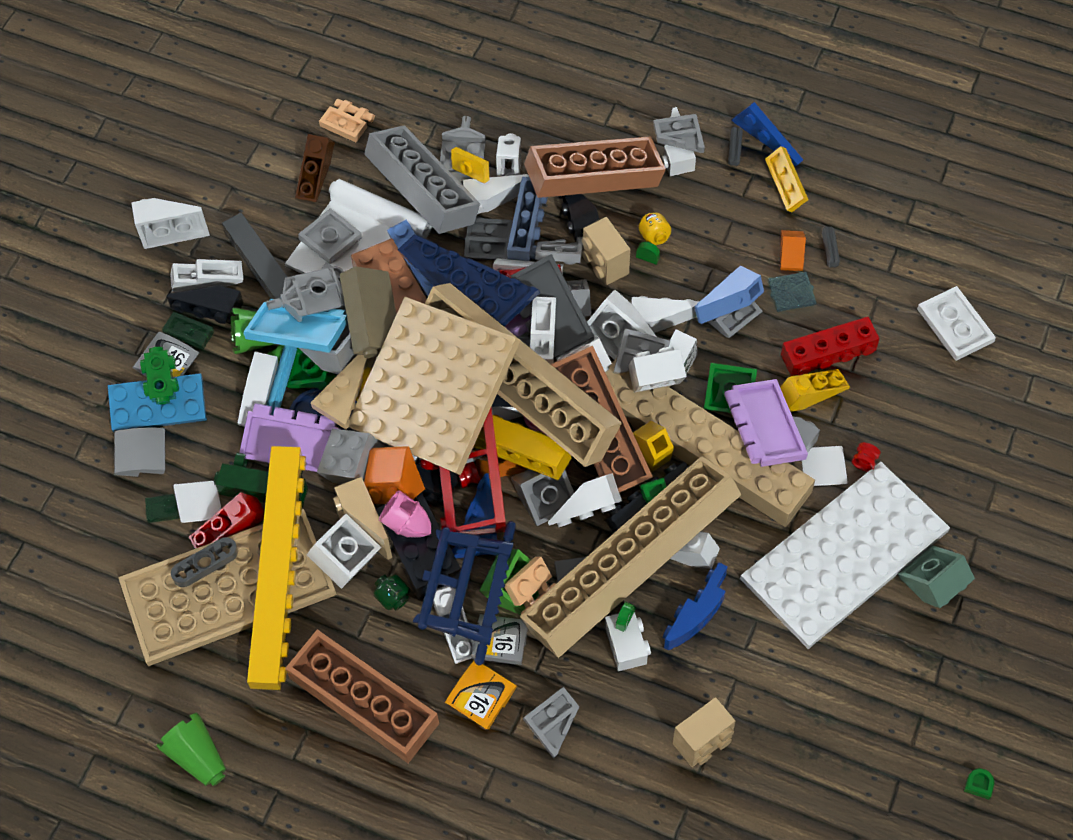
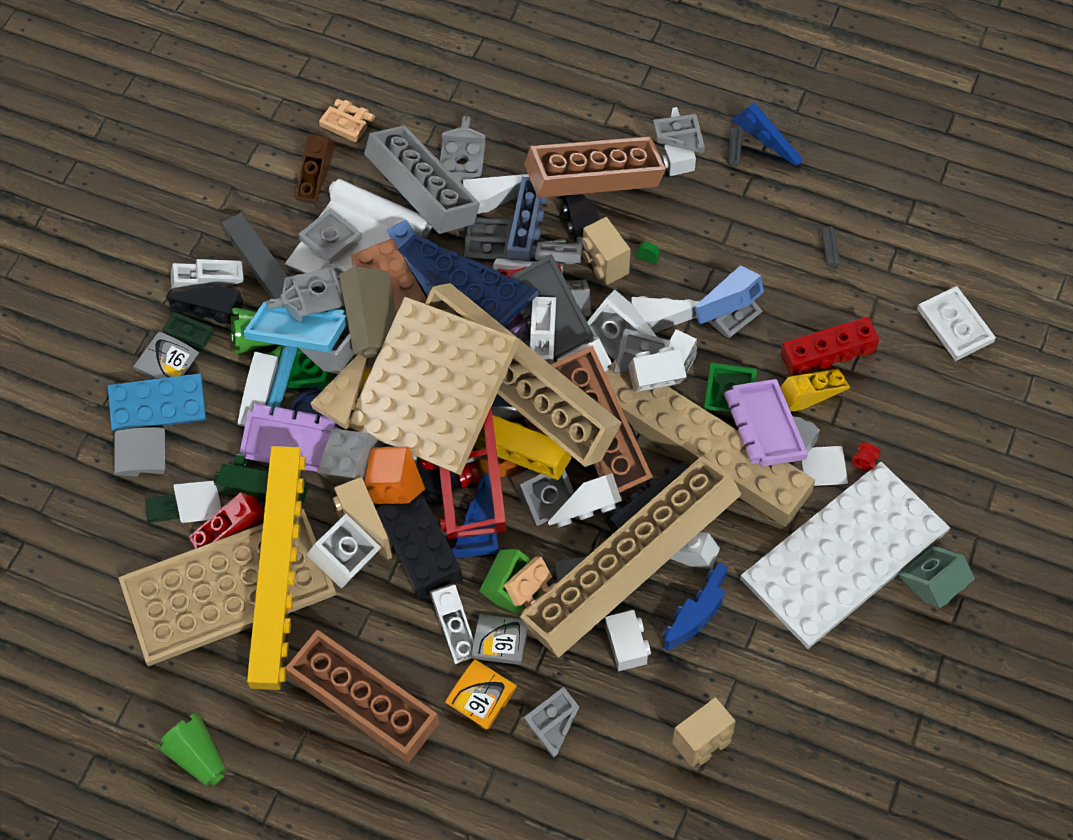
white slope [131,198,210,249] -> none
green brick [140,347,179,405] -> none
dark grey beam [171,537,238,587] -> none
dark green head [373,574,410,611] -> none
bright pink helmet [378,490,431,537] -> none
dark blue piece [413,521,516,665] -> none
yellow plate [451,147,490,184] -> none
white torso [496,133,521,177] -> none
green tile [616,602,635,632] -> none
yellow slope [633,421,674,473] -> none
yellow head [639,213,671,246] -> none
green tile [640,478,667,503] -> none
yellow plate [765,146,808,212] -> none
clear light blue piece [768,272,816,312] -> none
orange slope [780,230,806,271] -> none
green tile [964,768,994,800] -> none

